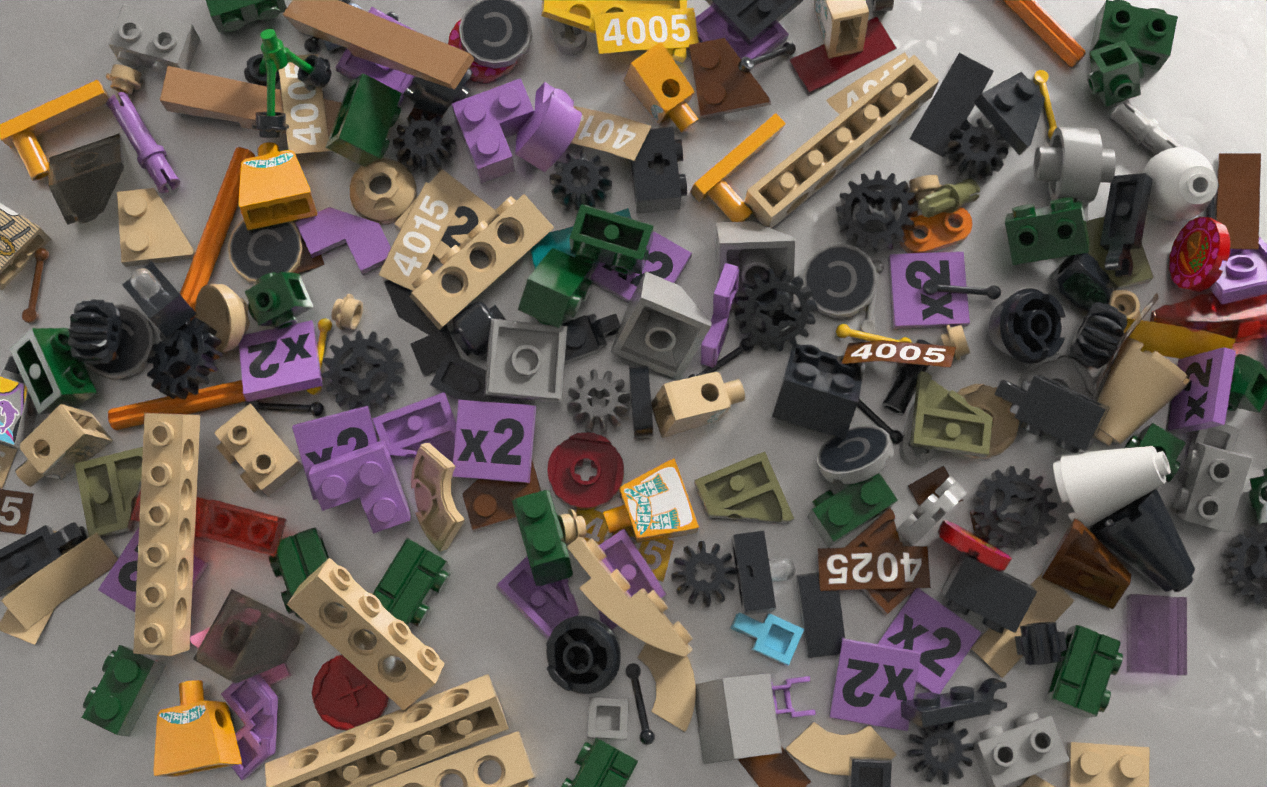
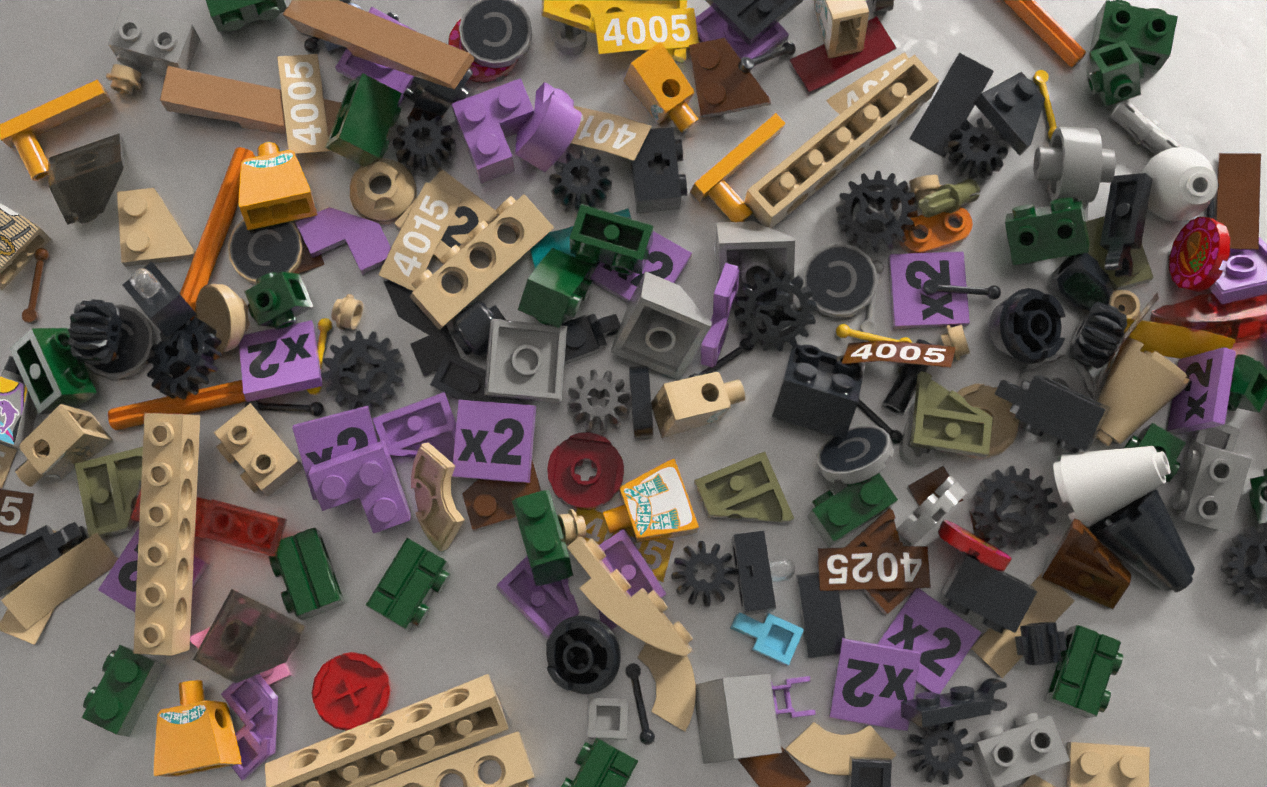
medium lavender pin [106,92,180,194] -> none
plant [244,29,332,138] -> none
tan brick [287,558,445,710] -> none
clear purple plate [1127,594,1187,676] -> none

